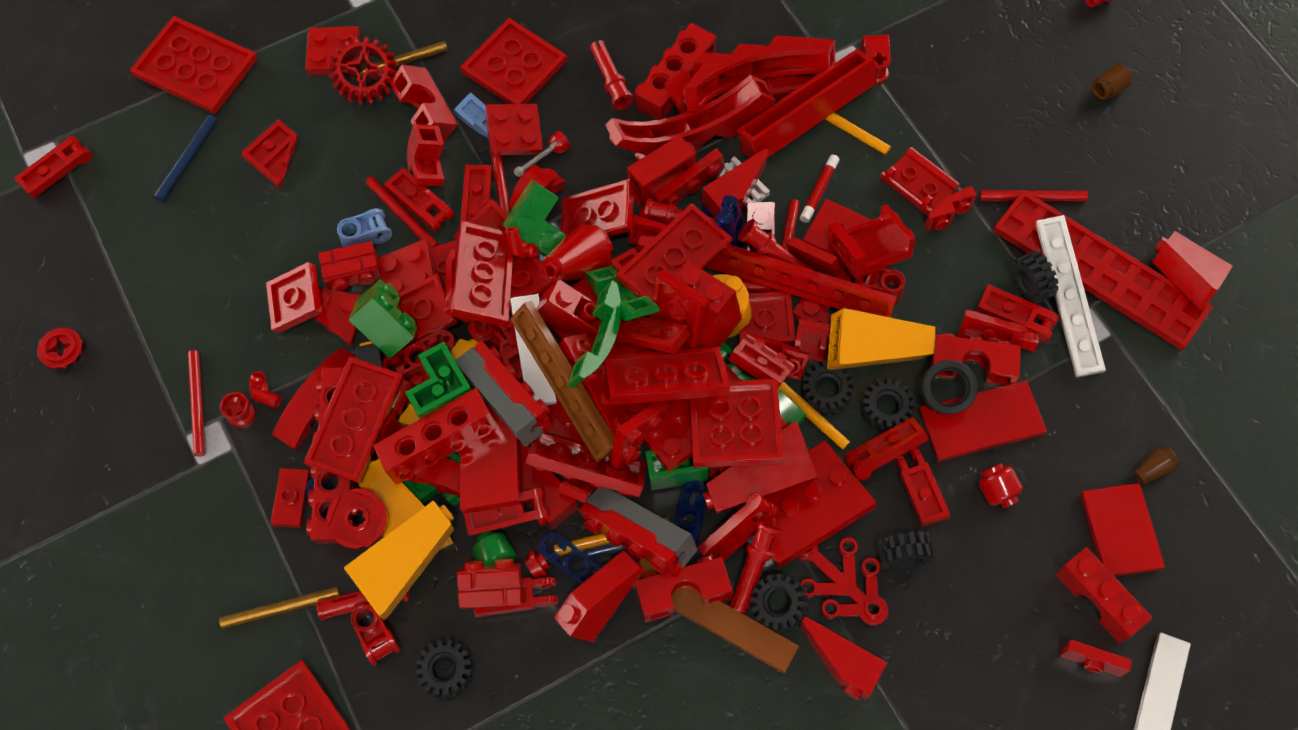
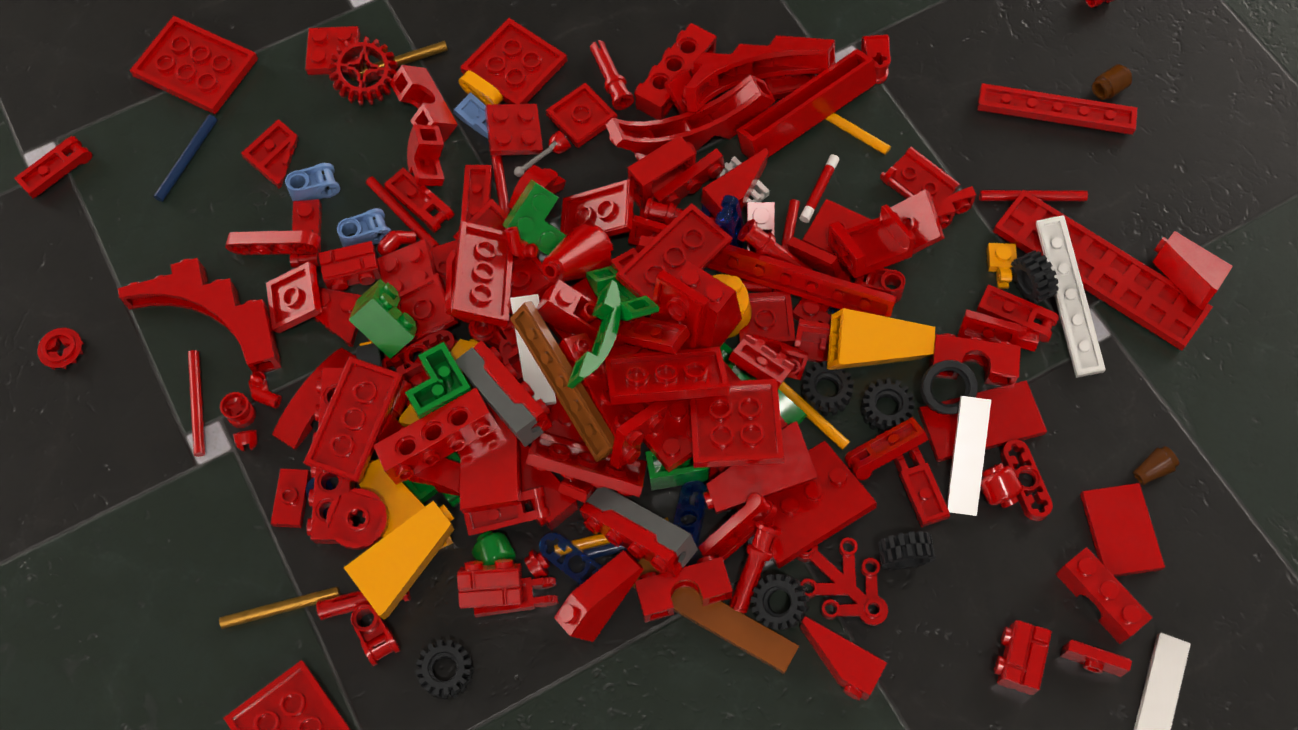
none -> red arch [118,258,282,373]
none -> red beam [225,230,321,255]
none -> red hinge [233,430,258,452]
none -> medium blue piece [285,163,340,201]
none -> red plate [290,199,322,268]
none -> red arm [377,231,416,256]
none -> light orange beam [458,71,503,105]
none -> red plate [545,82,618,148]
none -> plate [879,189,945,254]
none -> white tile [947,396,991,516]
none -> red plate [977,83,1138,135]
none -> light orange plate [986,243,1017,289]
none -> red brick [994,620,1052,695]
none -> red beam [1000,439,1053,521]

